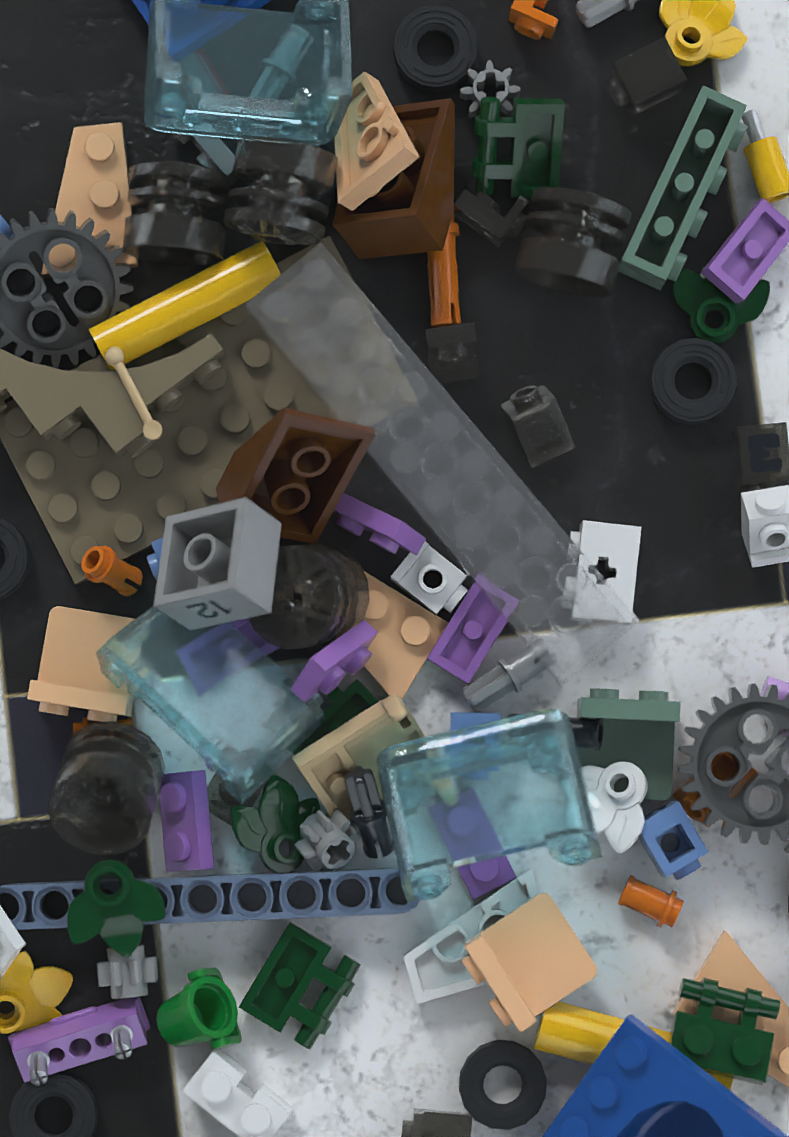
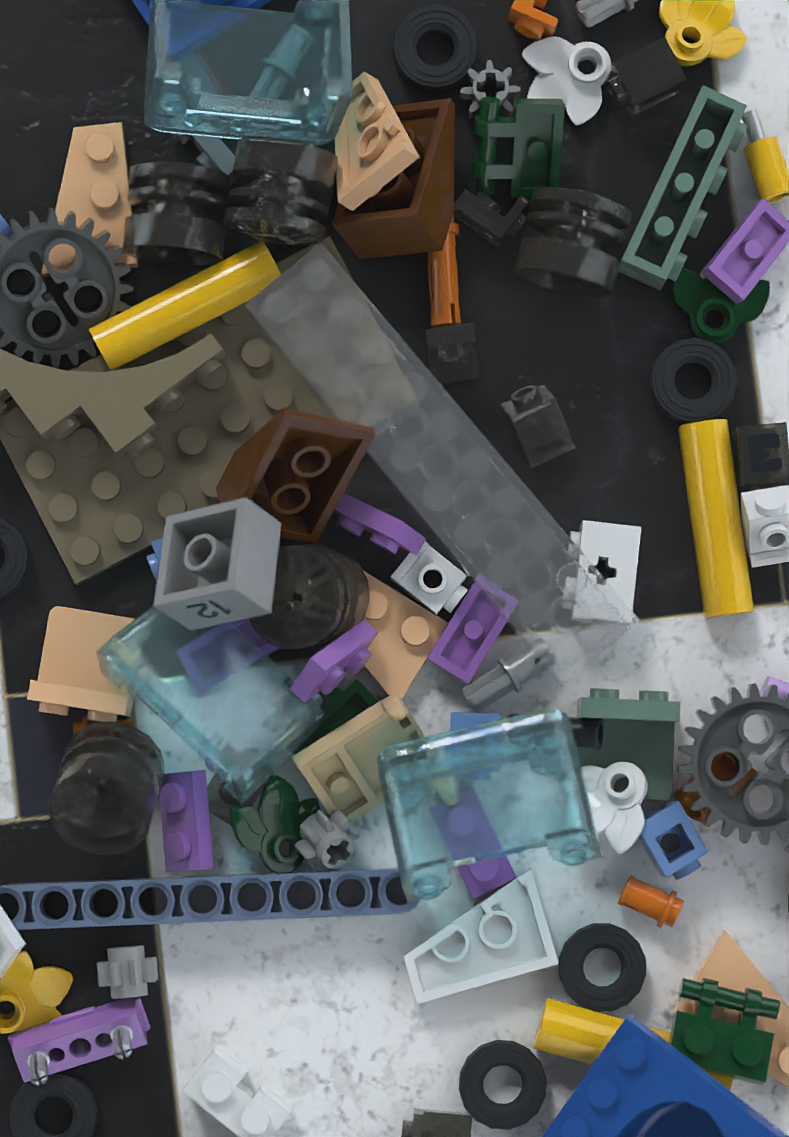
dark green plate [67,859,165,958] -> none
orange pin [81,545,143,596] -> none
tan hinge [105,347,163,441] -> none
green piece [156,968,242,1050] -> none
dark green plate [238,921,361,1050] -> none
black axle [345,766,395,859] -> none
light nougat bracket [461,893,597,1032] -> none
none -> white plate [522,37,611,126]
none -> black tyre [559,923,646,1011]
none -> yellow brick [678,419,754,619]

